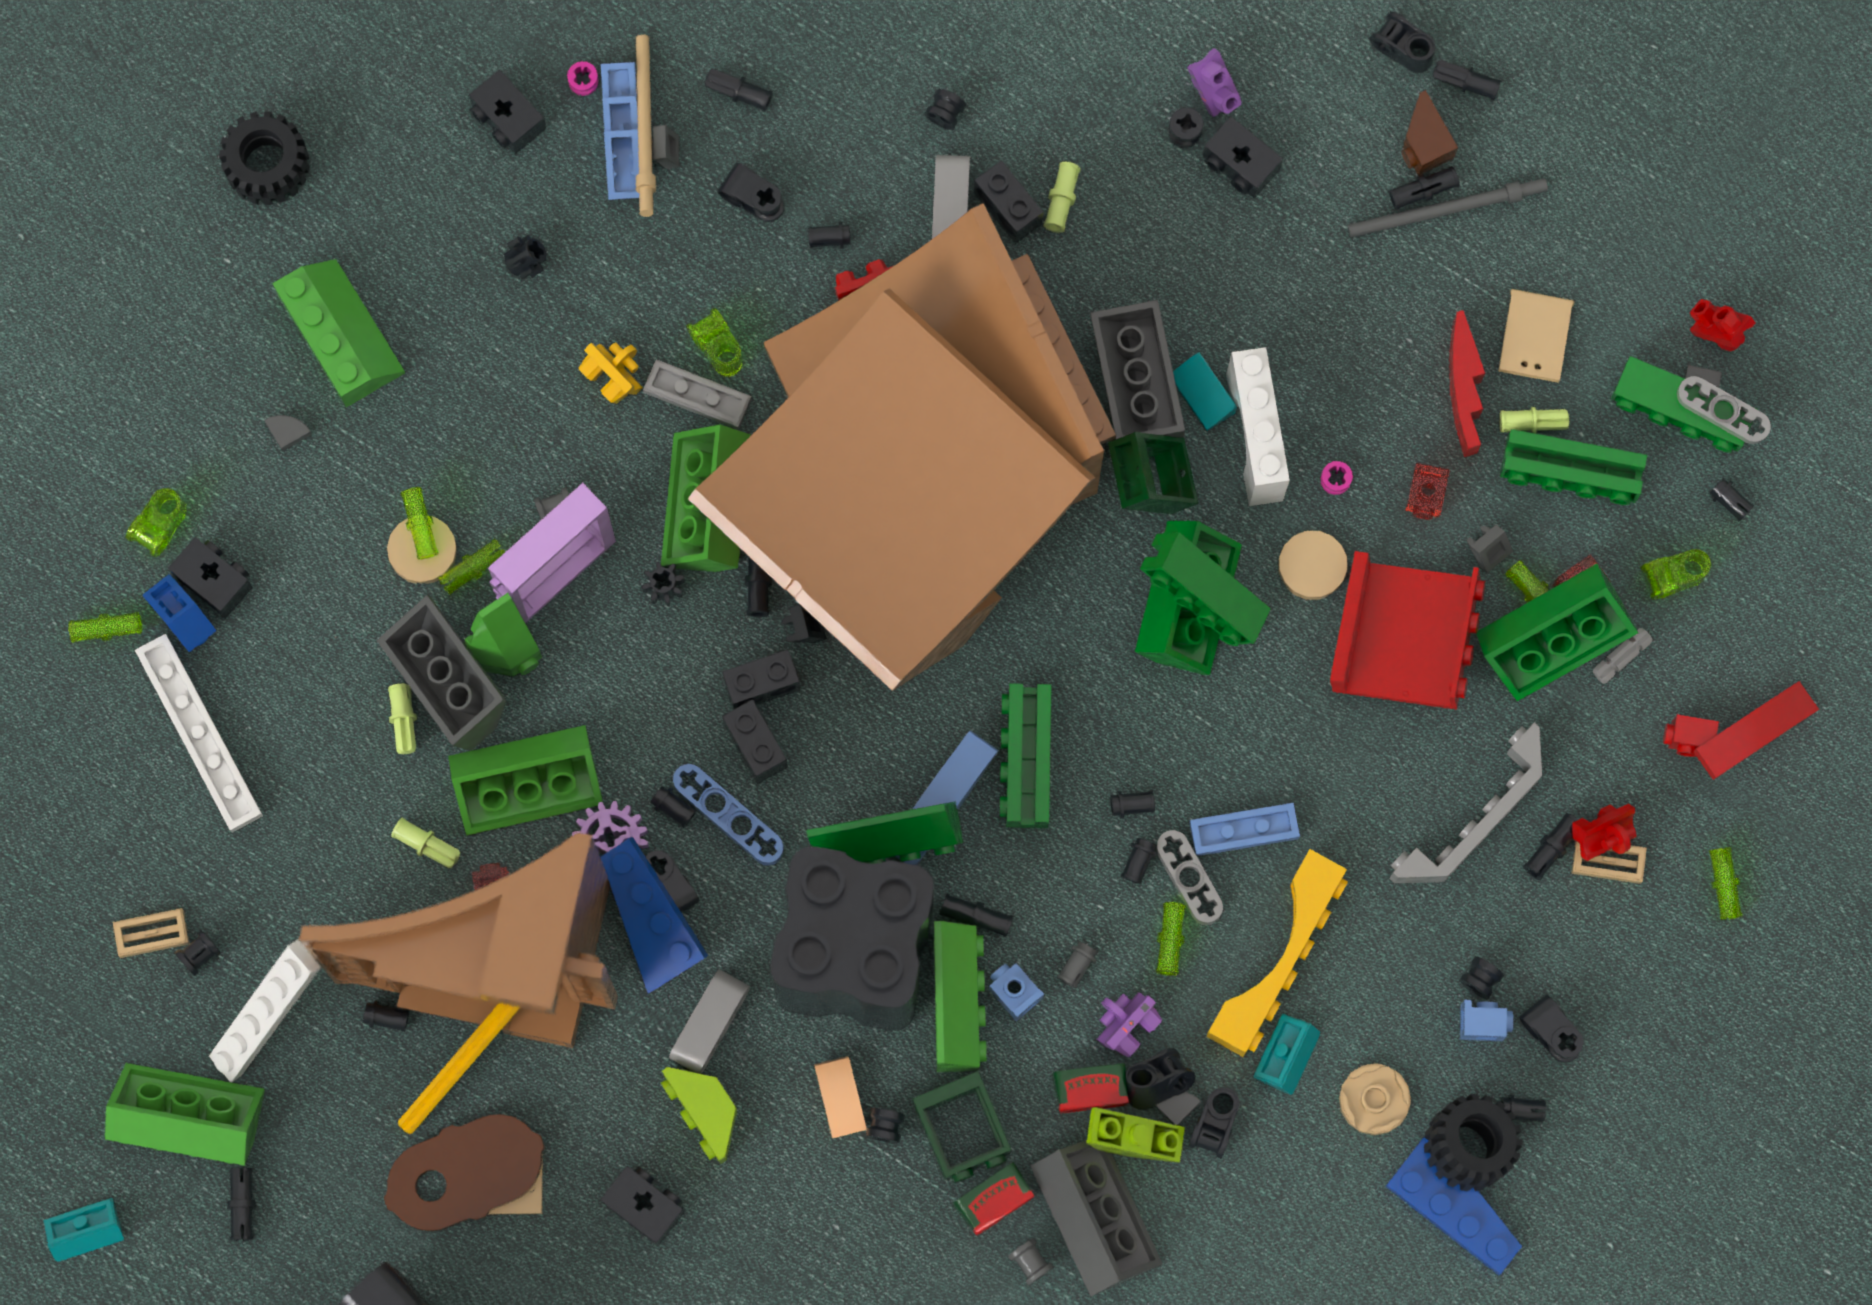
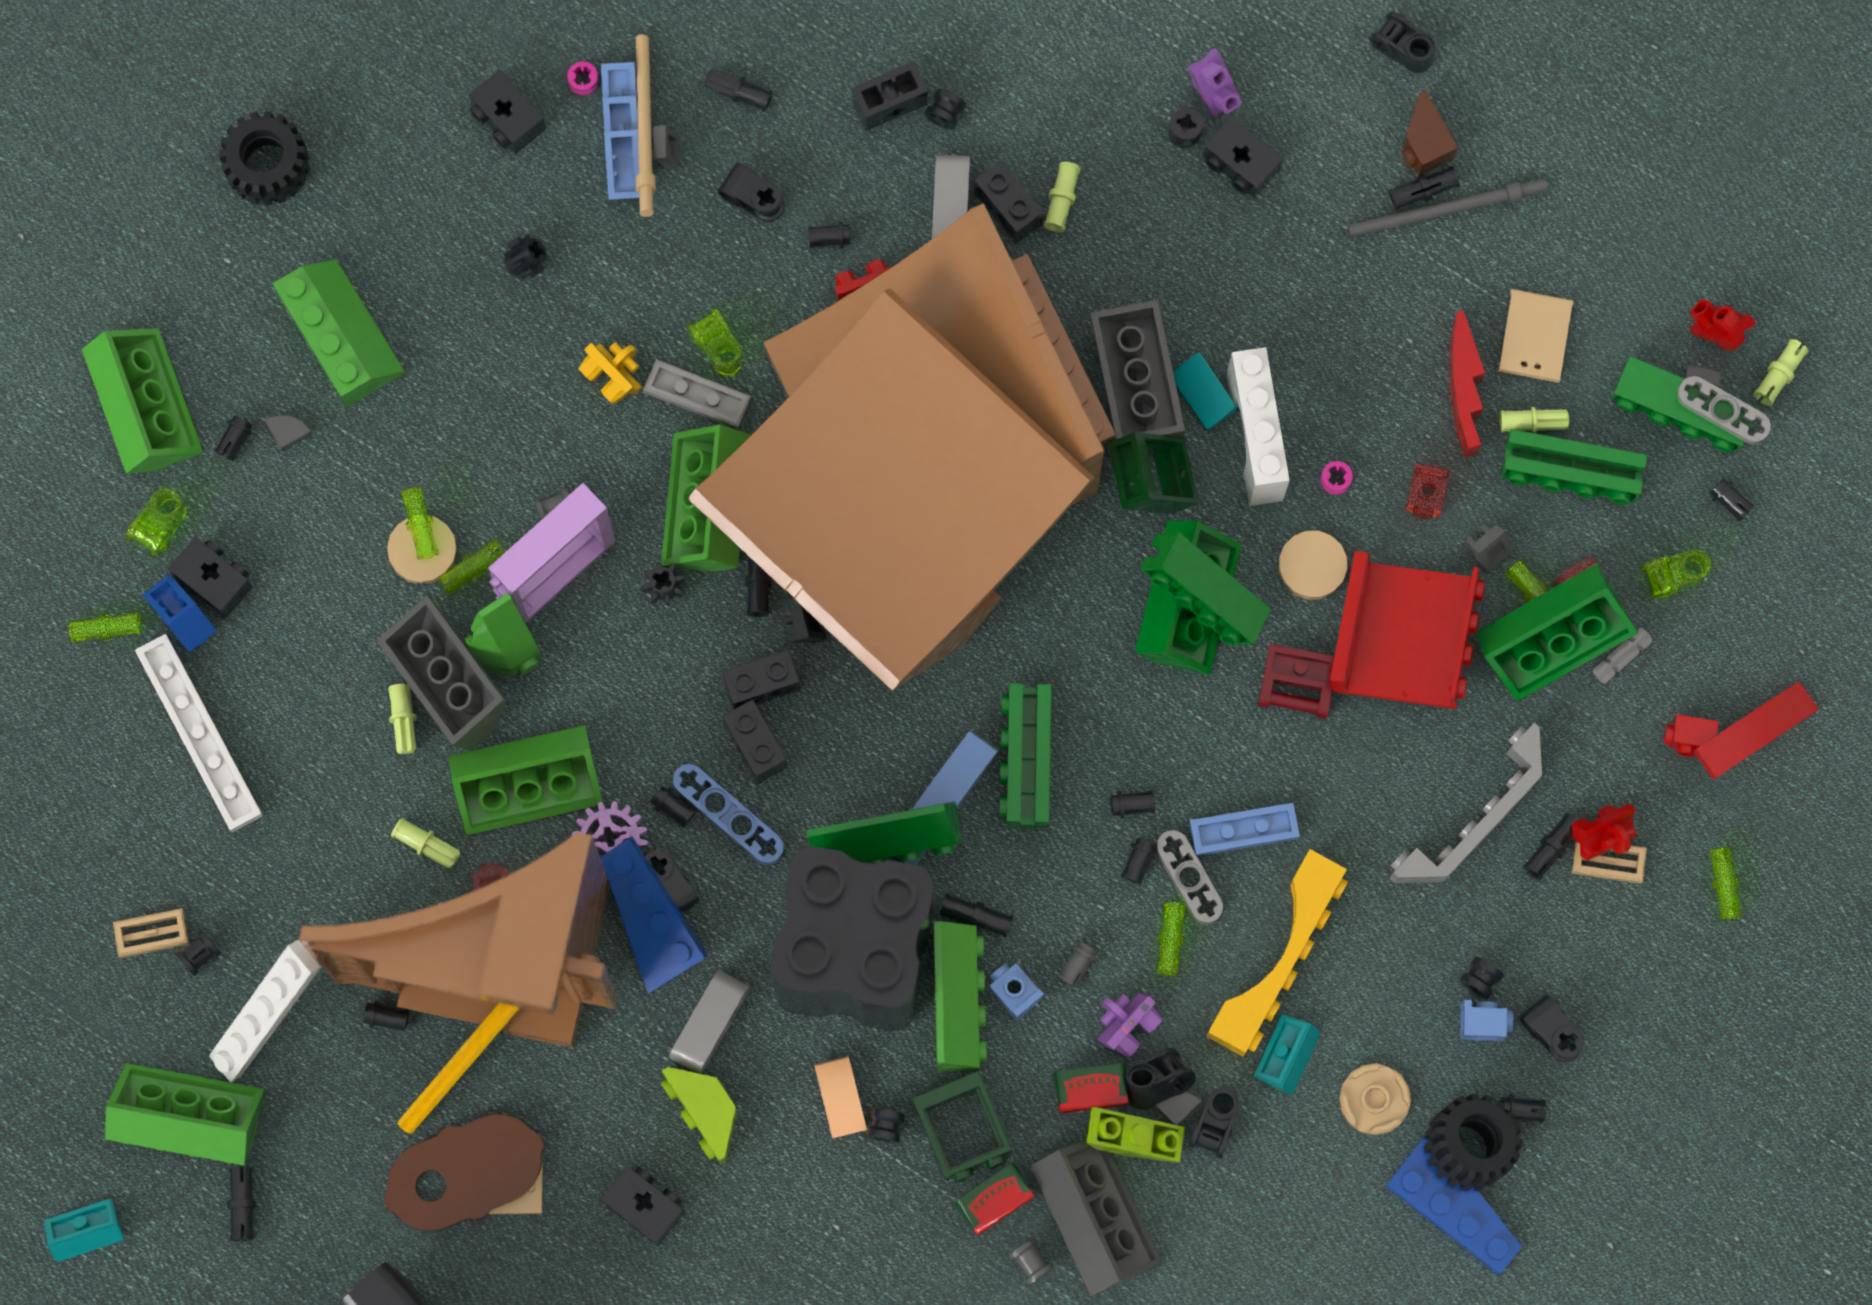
black axle [1433,60,1502,100] -> none
none -> bright green slope [82,328,203,474]
none -> black pin [214,415,253,461]
none -> black brick [852,62,928,131]
none -> dark red plate [1258,644,1334,719]
none -> yellowish green pin [1753,339,1809,406]

